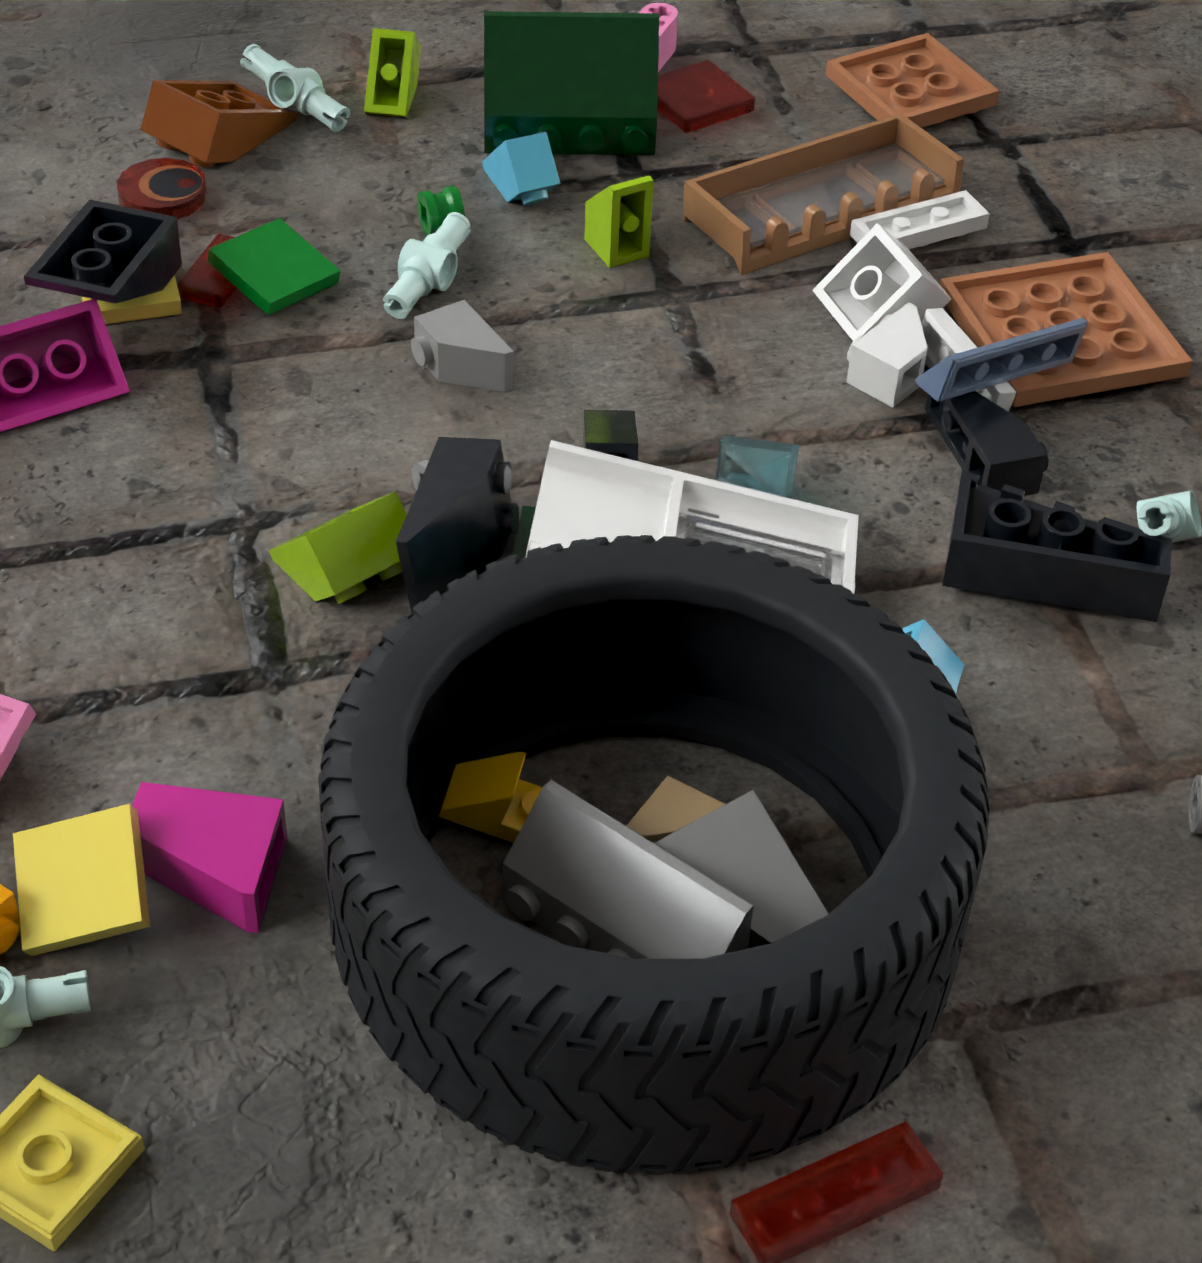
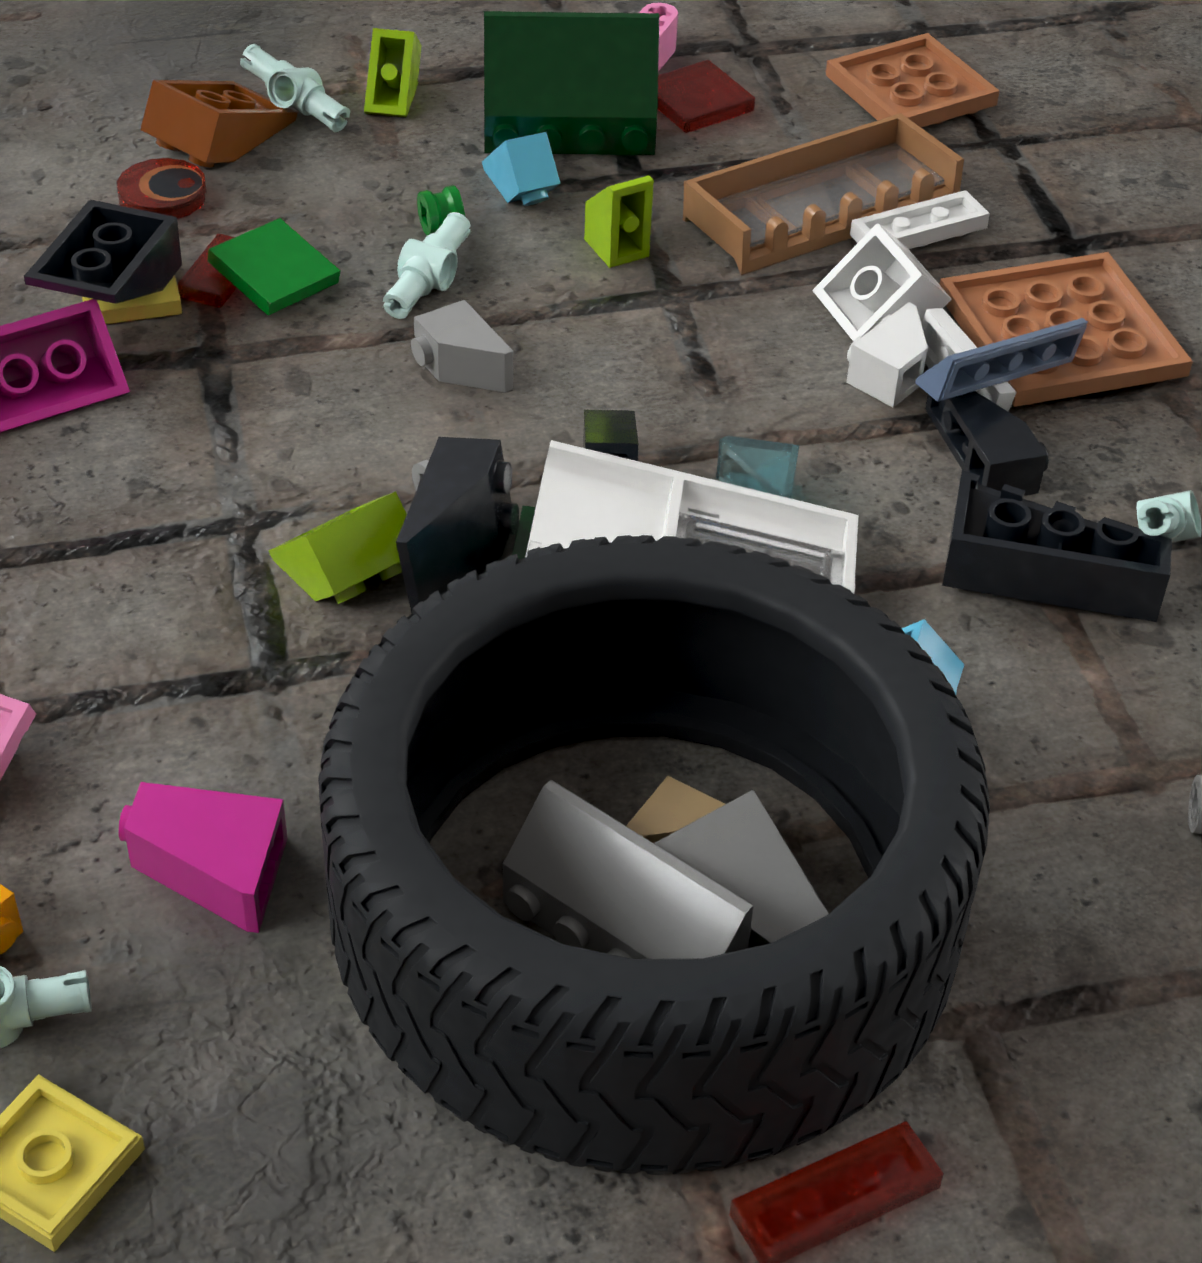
light yellow tile [13,803,150,956] -> none
yellow slope [439,752,543,843] -> none

